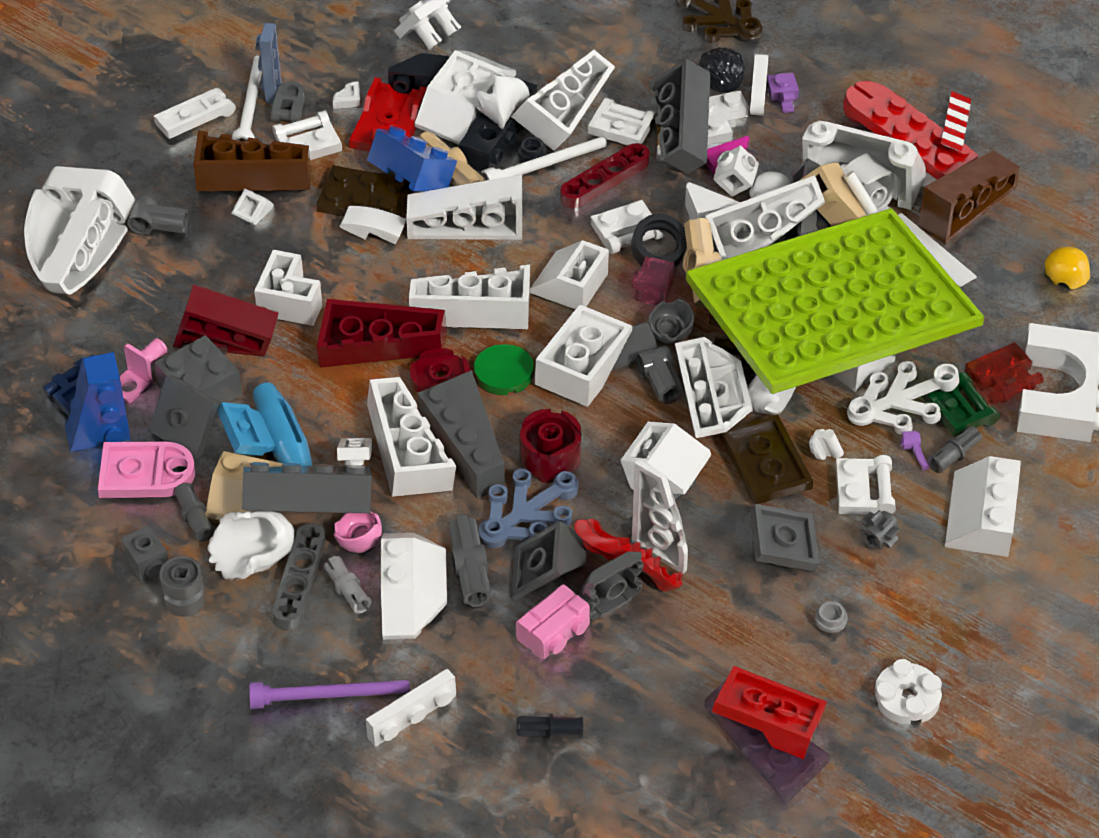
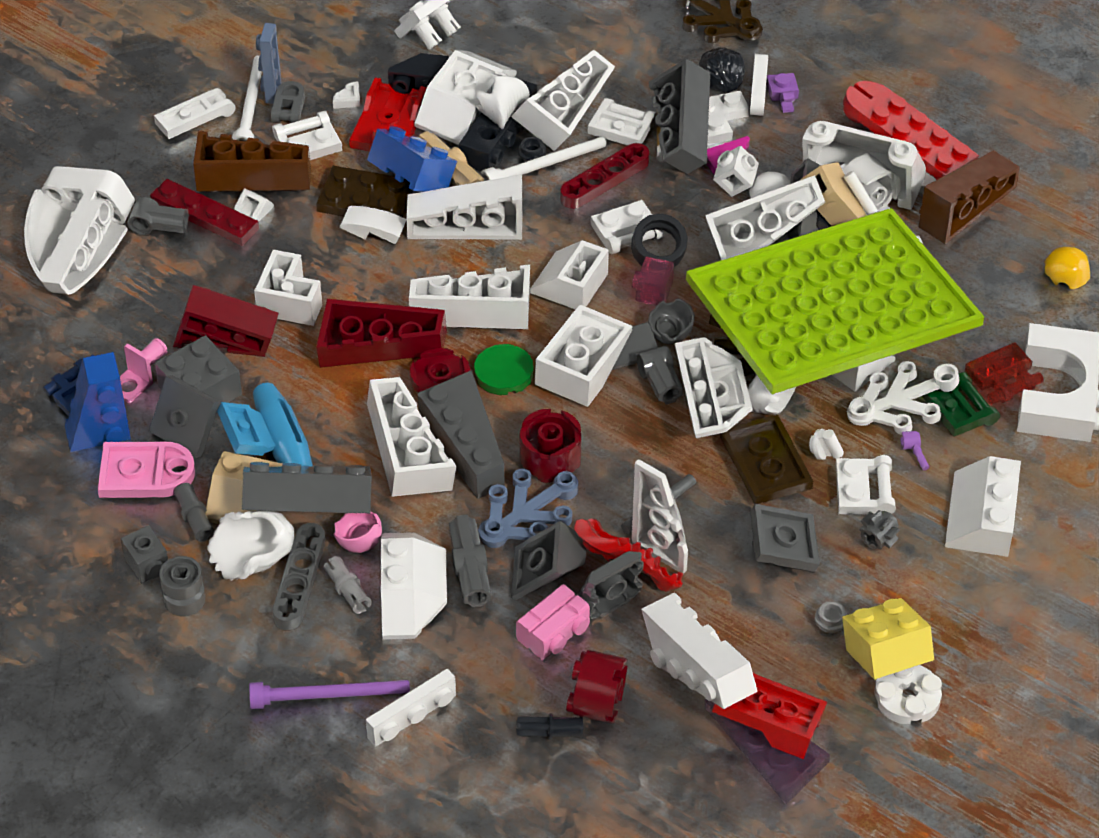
white plate [337,438,372,466] -> none
white slope [620,421,711,494] -> none
tan piece [683,218,722,309] -> none
white slope [685,182,739,220] -> none
white sticker [898,213,977,287] -> none
dark grey axle [927,426,982,474] -> none
sticker [941,91,972,152] -> none
none -> dark red plate [150,179,259,246]
none -> dark red brick [566,650,628,724]
none -> white wedge [641,592,758,709]
none -> light yellow brick [842,598,934,679]

